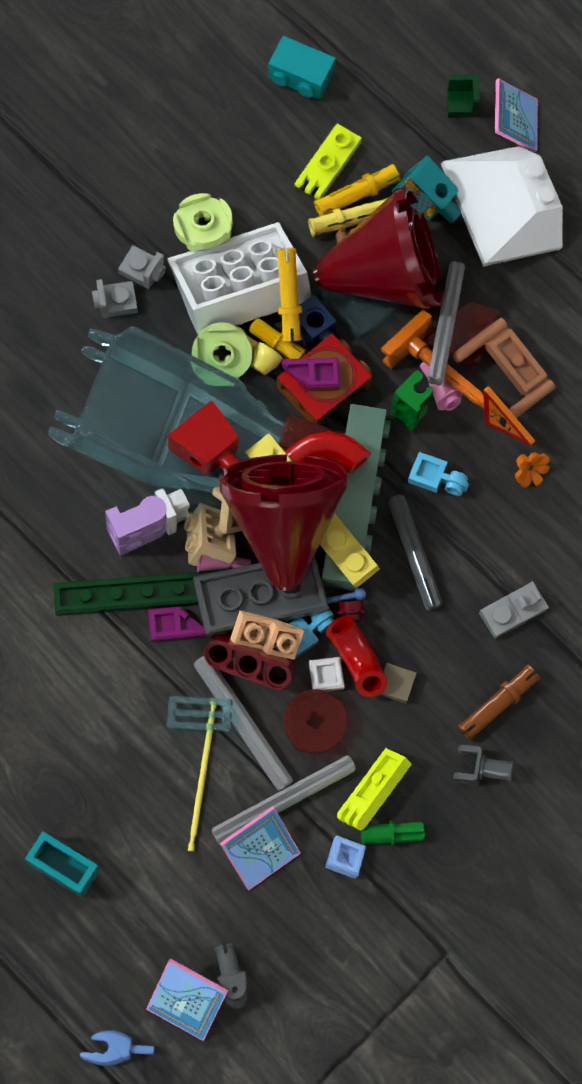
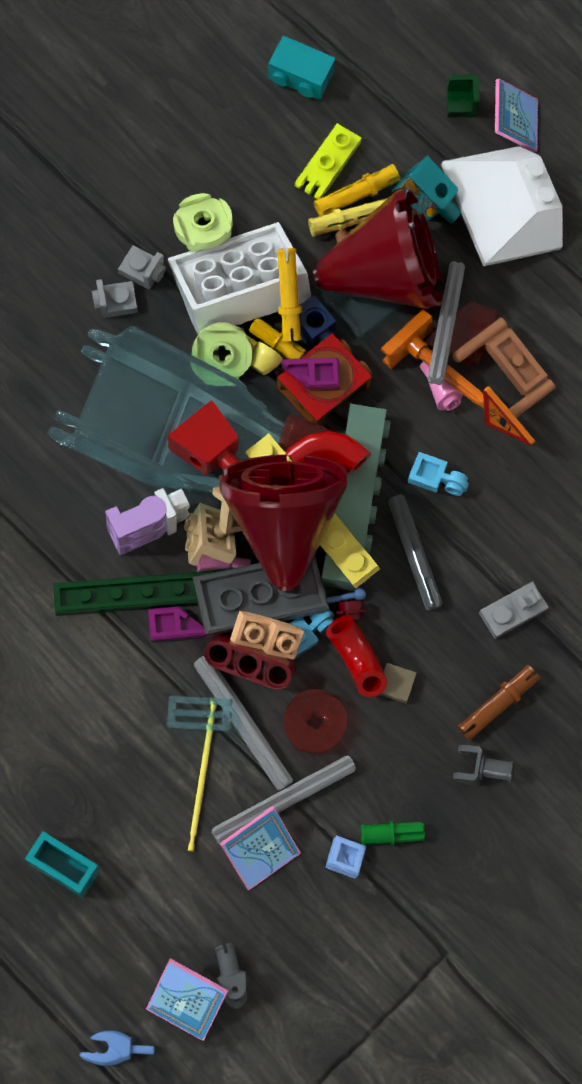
white tile [309,657,344,693] -> none
neon yellow hinge [337,748,412,830] -> none
green hinge [390,370,433,433] -> none
orange plant [515,452,550,488] -> none

